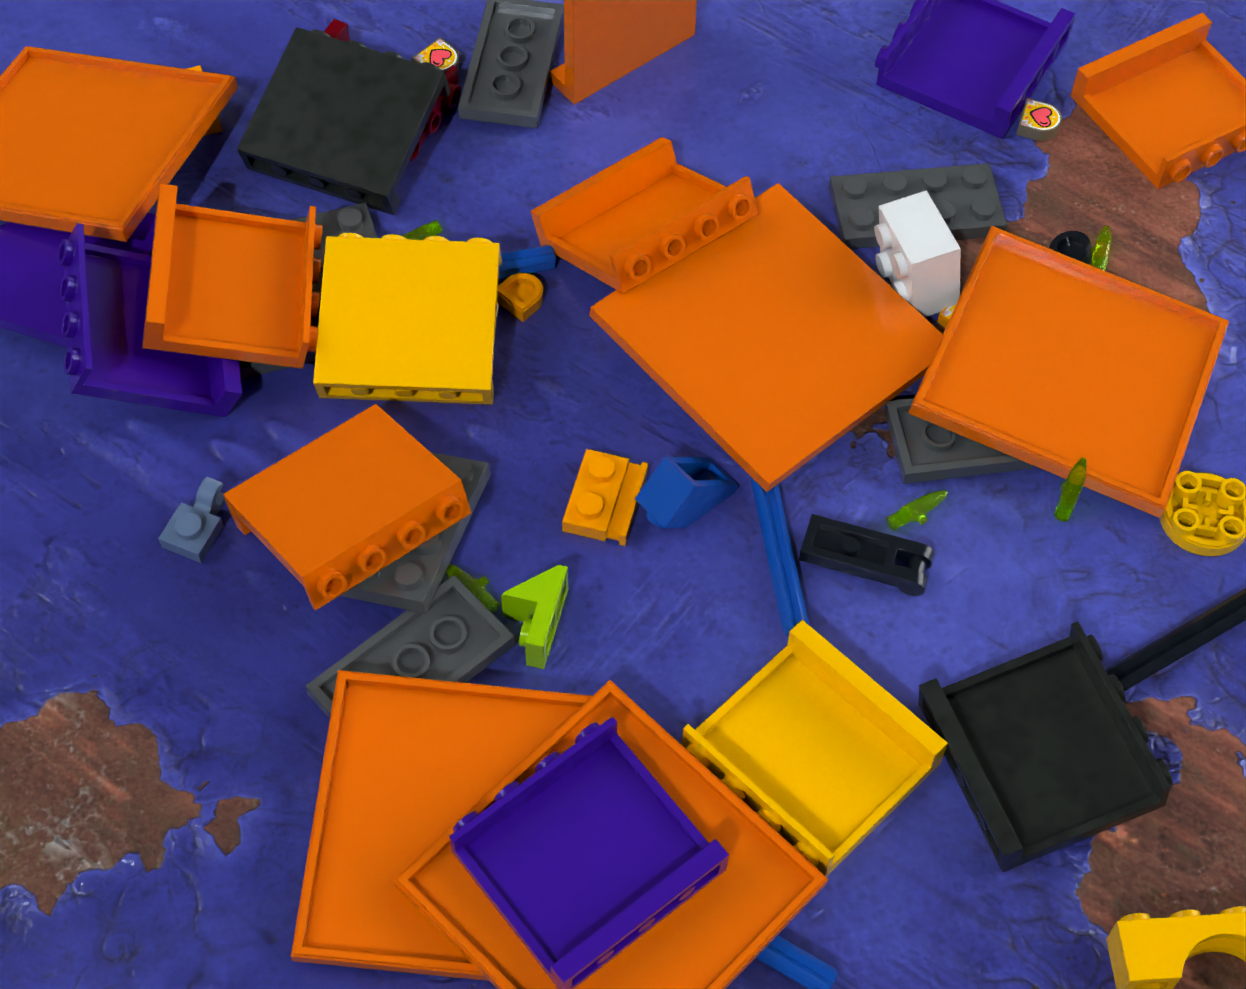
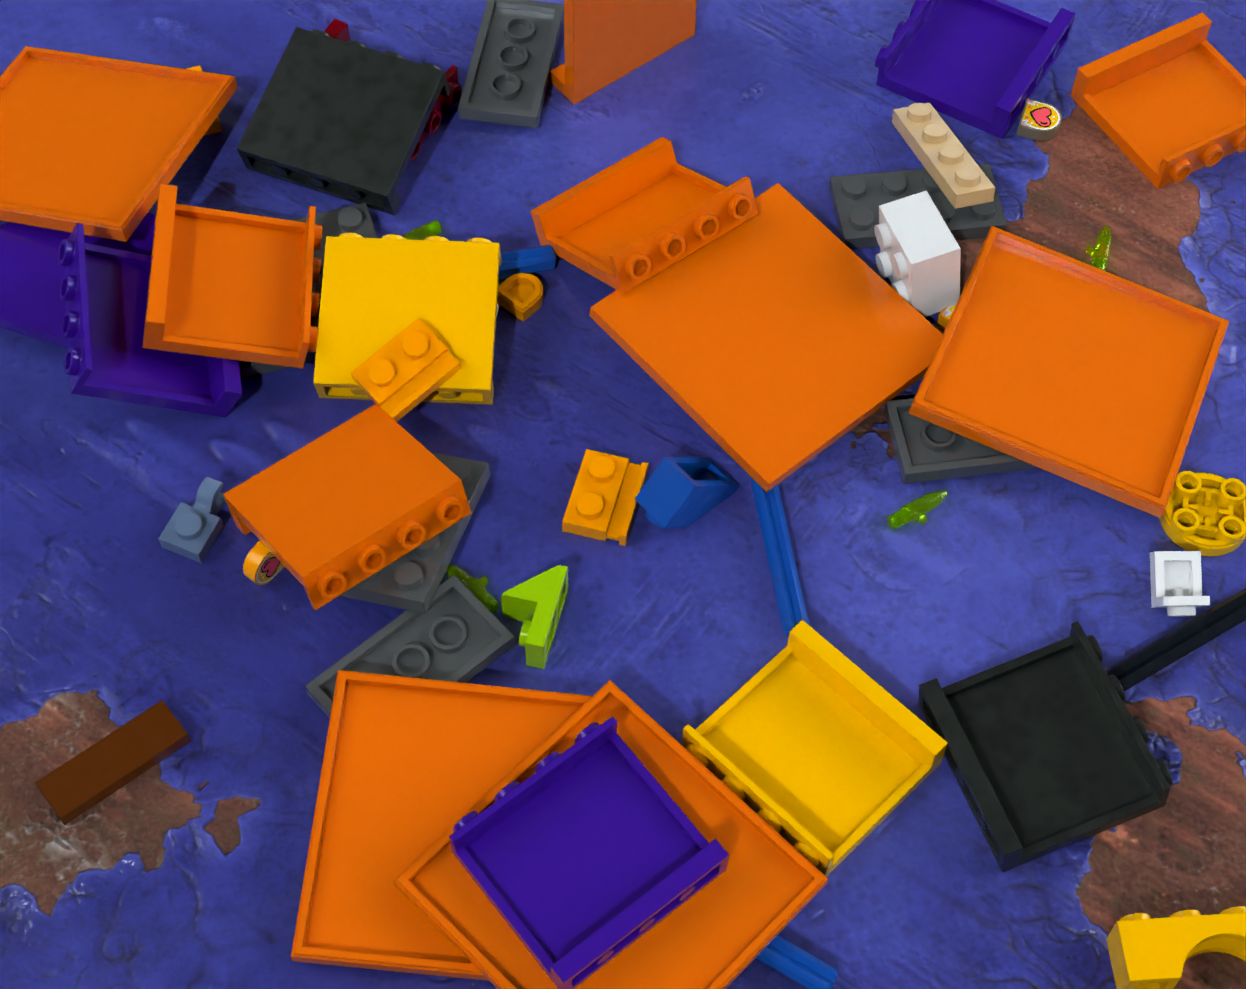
tile [412,37,460,73] -> none
black plate [799,514,935,596] -> none
black tile [1049,231,1093,264] -> none
clear neon green helmet [1054,458,1087,522] -> none
none -> reddish brown tile [35,700,191,825]
none -> tile [243,540,285,586]
none -> light orange plate [351,317,462,422]
none -> tan plate [892,103,995,209]
none -> white bracket [1150,551,1210,617]

